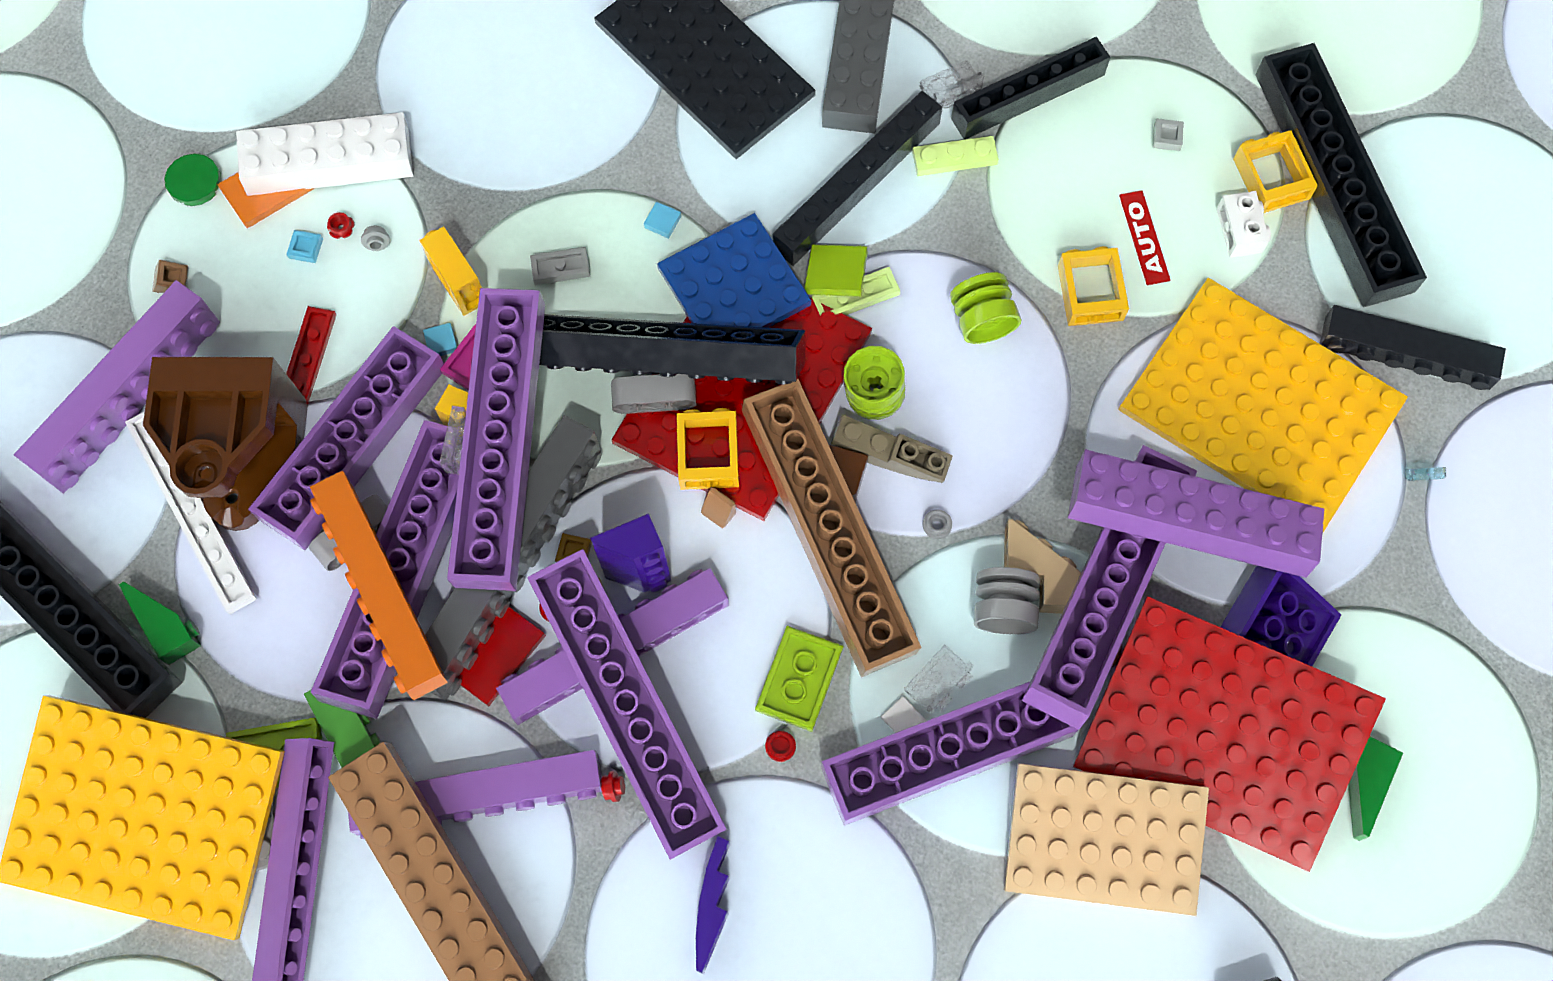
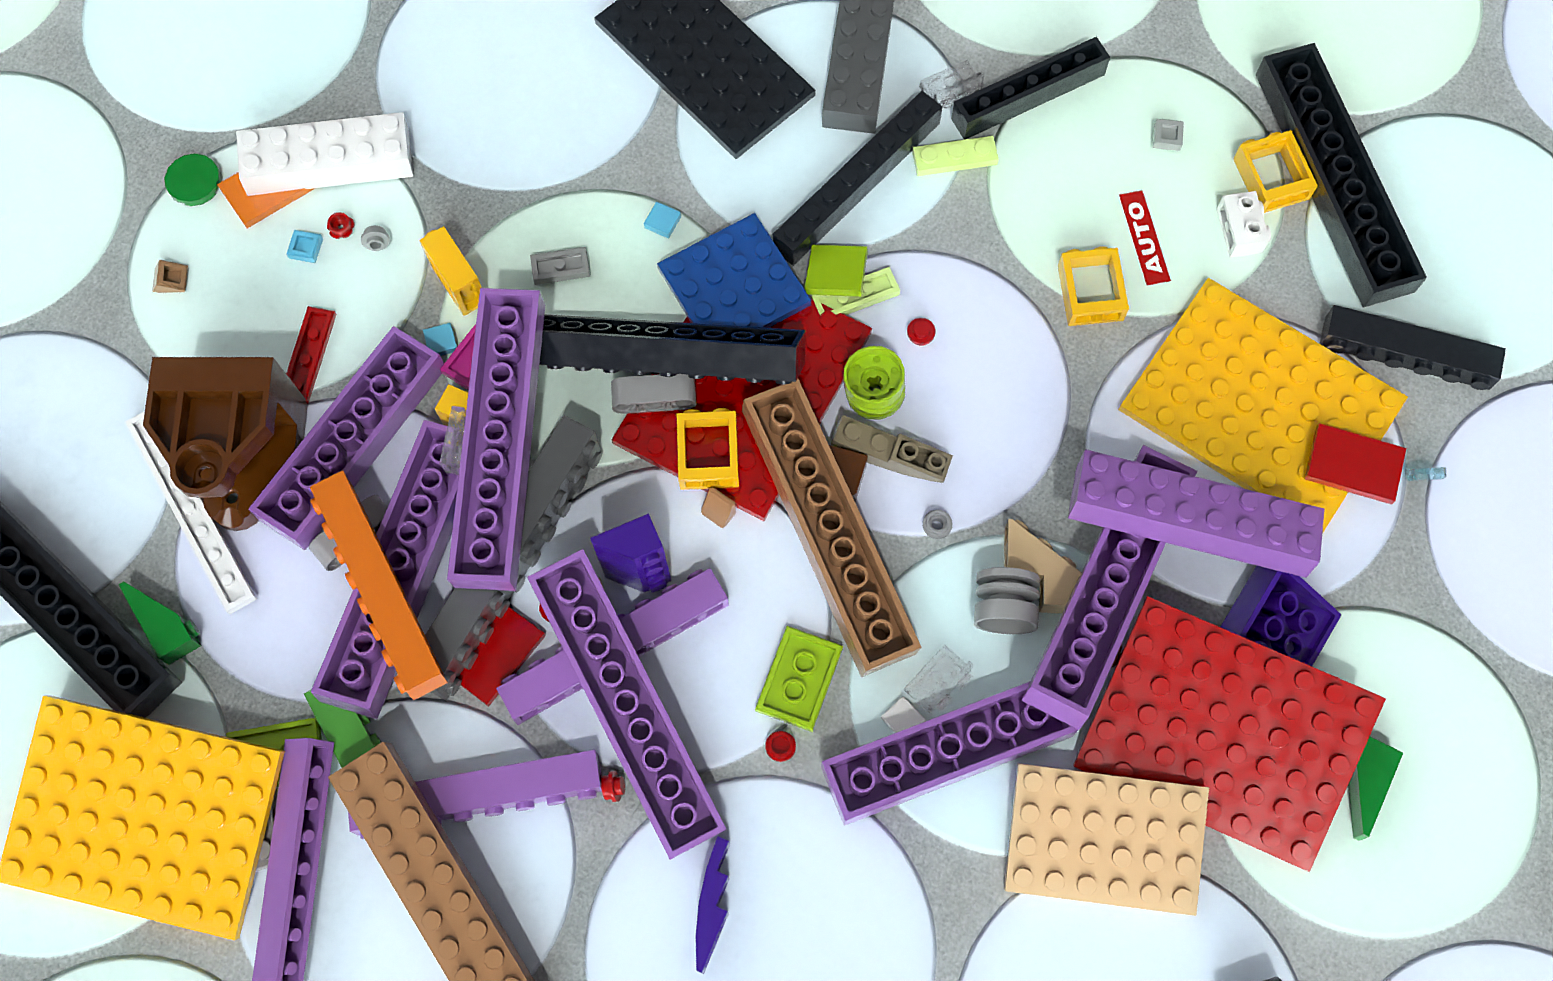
medium lavender brick [13,280,220,494] -> none
pearl gold tile [555,533,592,562] -> none
lime wheel [950,272,1022,344] -> none
none -> red plate [907,318,936,346]
none -> red tile [1304,423,1407,505]

